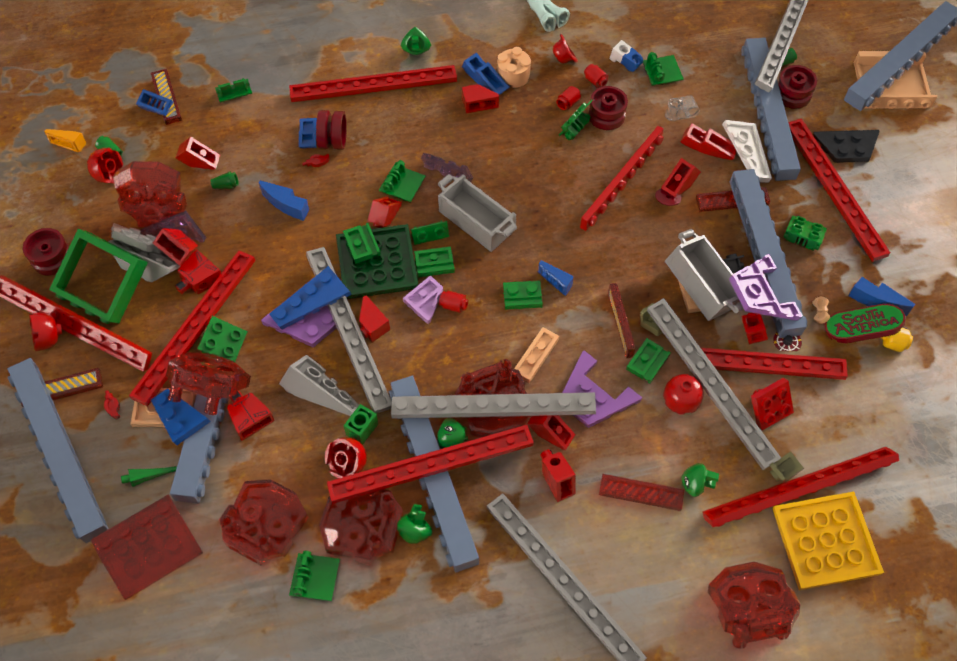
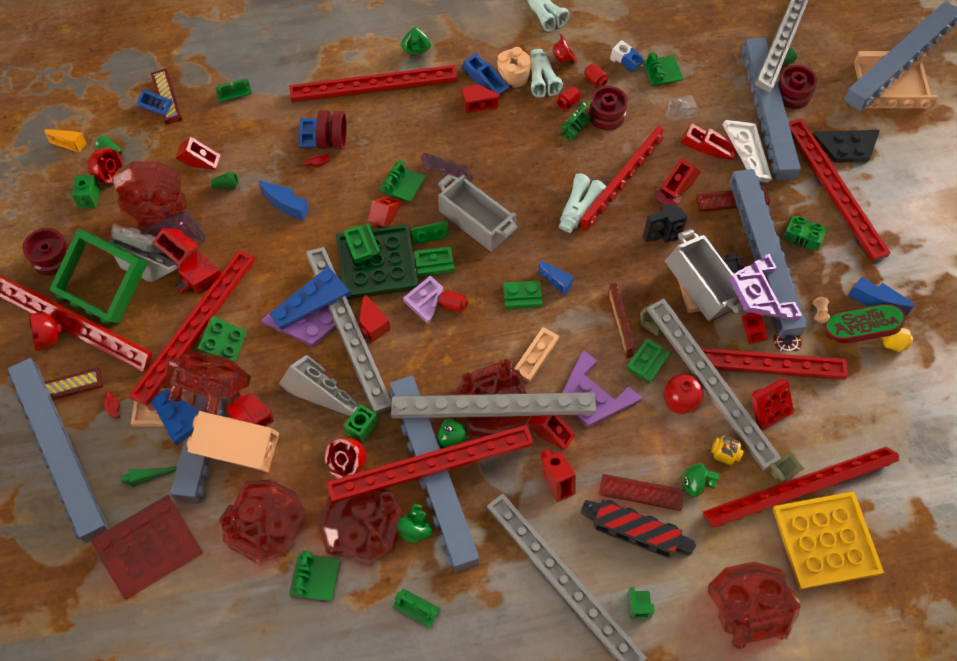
none -> green head [72,175,101,208]
none -> light nougat slope [187,411,279,473]
none -> green hinge [392,588,441,628]
none -> light aqua piece [530,49,563,98]
none -> light aqua piece [559,174,607,233]
none -> black hinge [580,500,696,558]
none -> green panel [628,587,655,618]
none -> black brick [643,204,687,243]
none -> yellow head [711,435,743,466]

